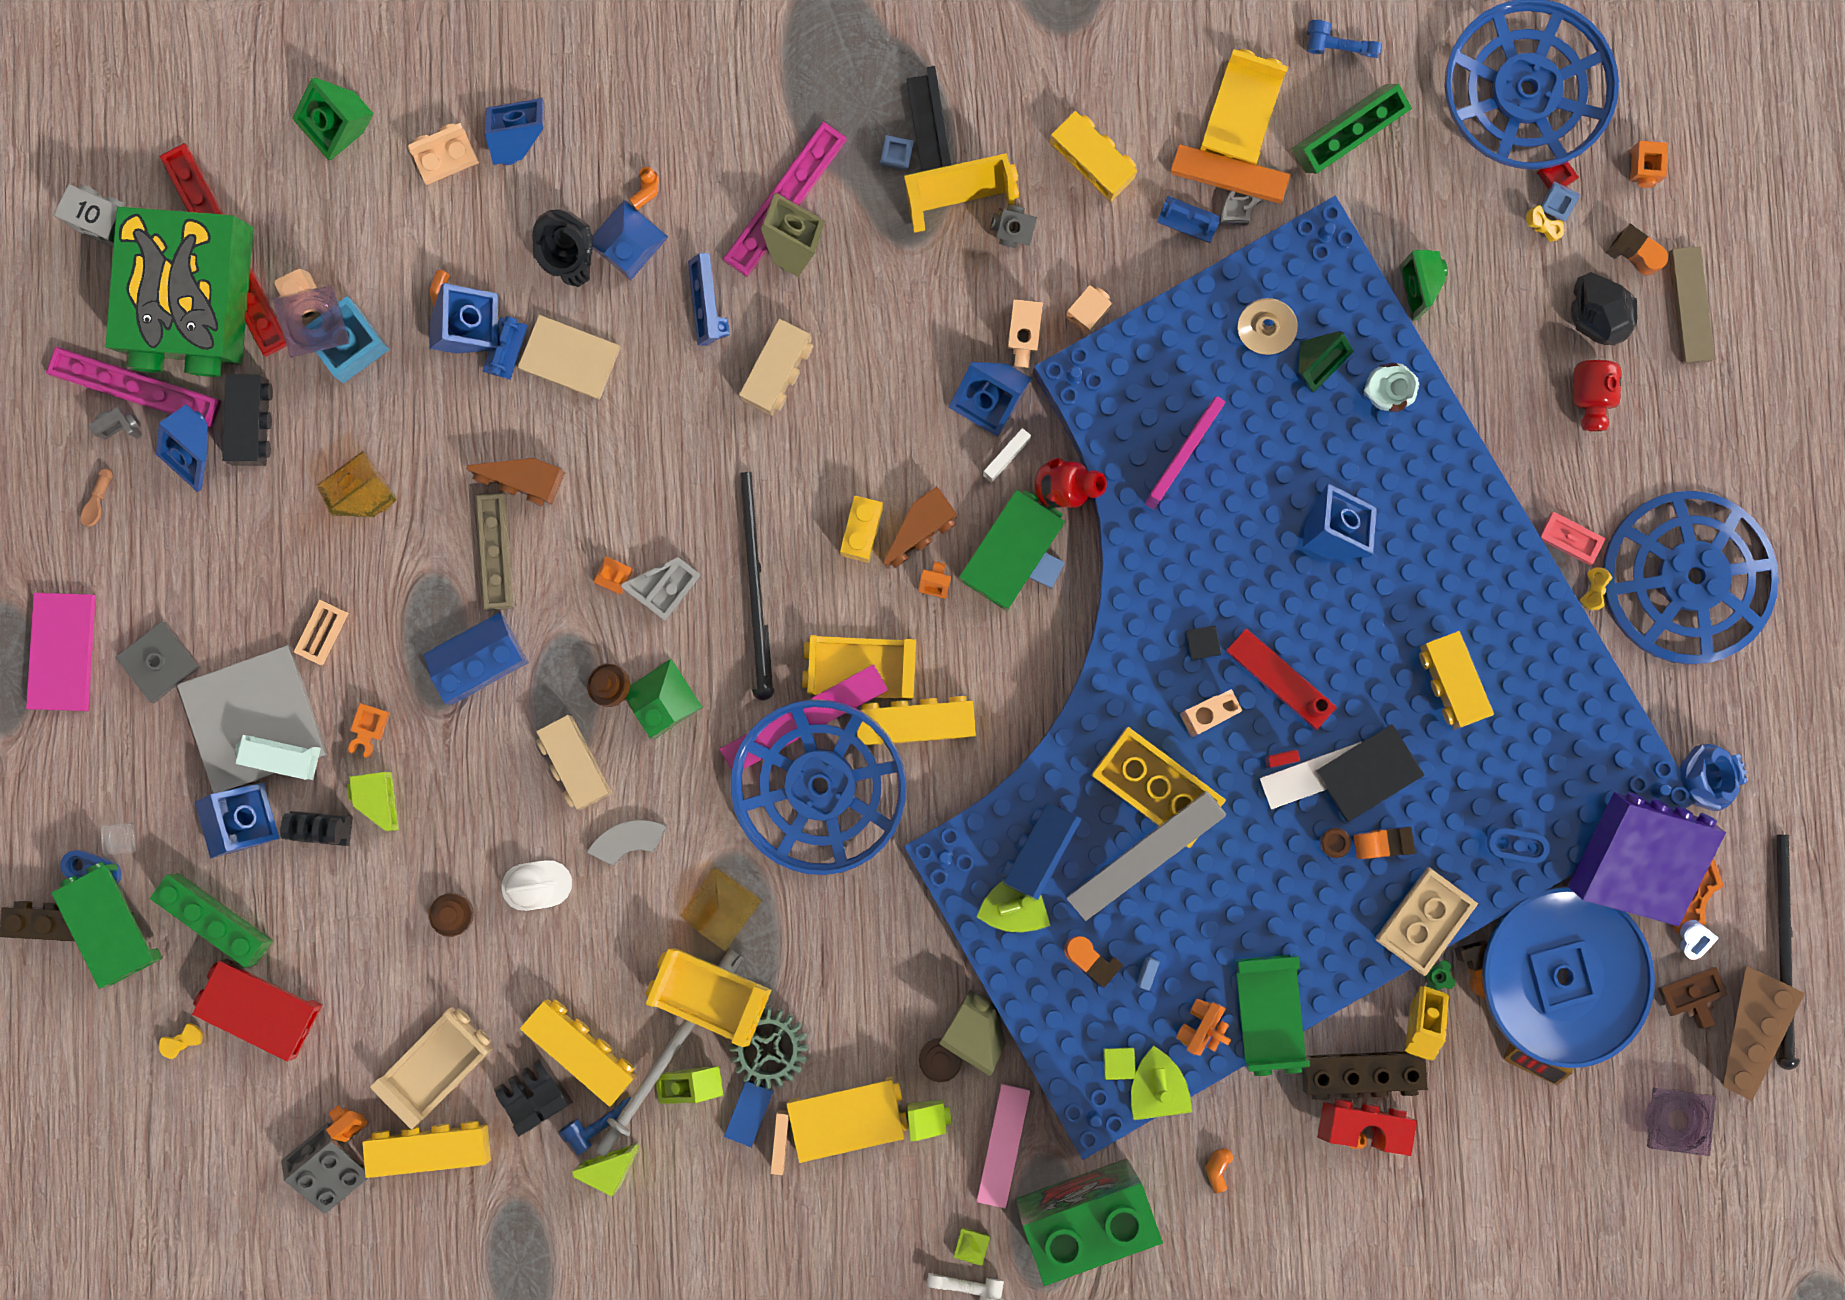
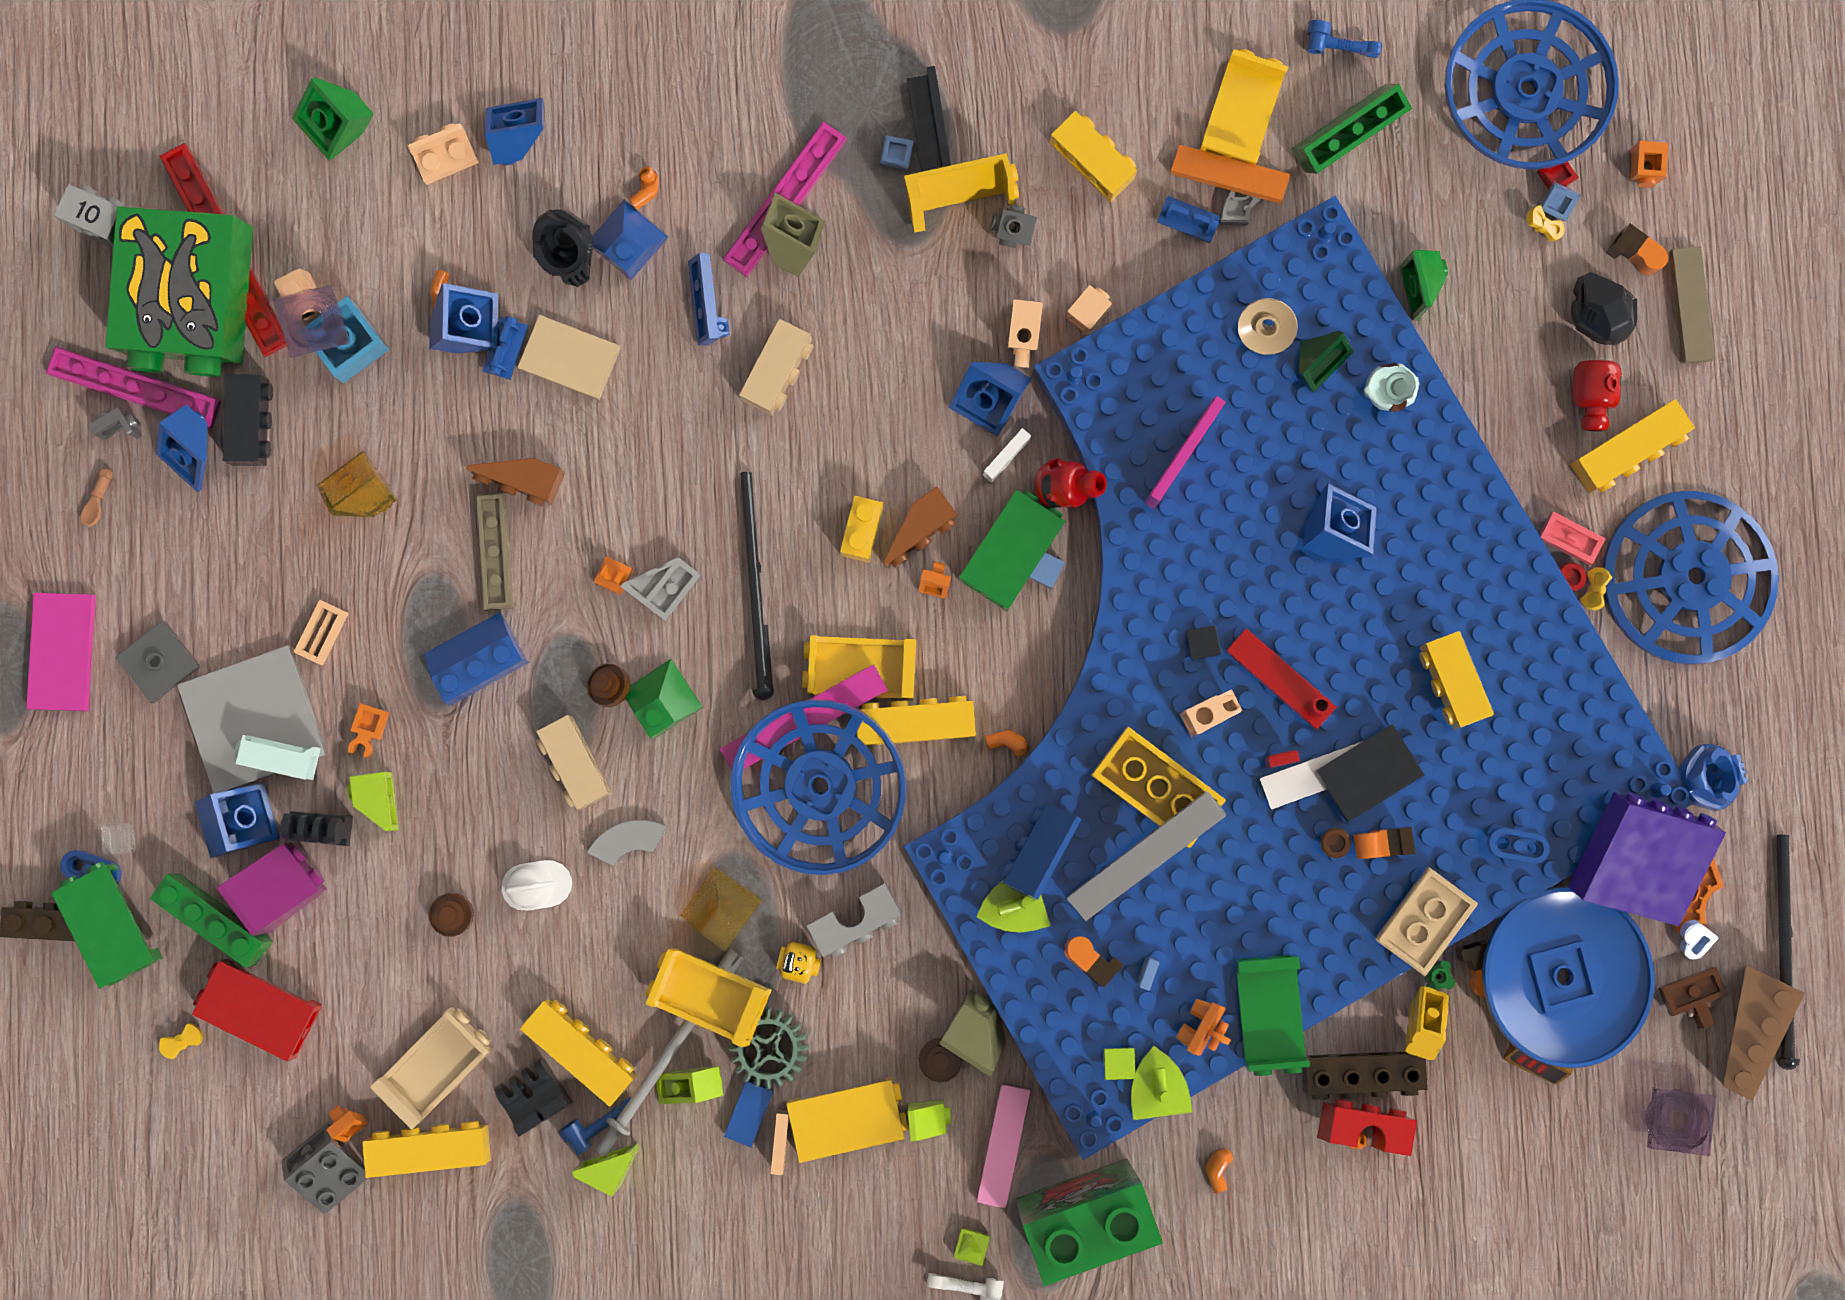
none -> magenta slope [217,843,327,936]
none -> yellow head [776,942,821,984]
none -> light grey arch [807,883,902,959]
none -> orange arm [985,730,1028,757]
none -> red tile [1559,562,1587,592]
none -> yellow brick [1570,399,1695,493]

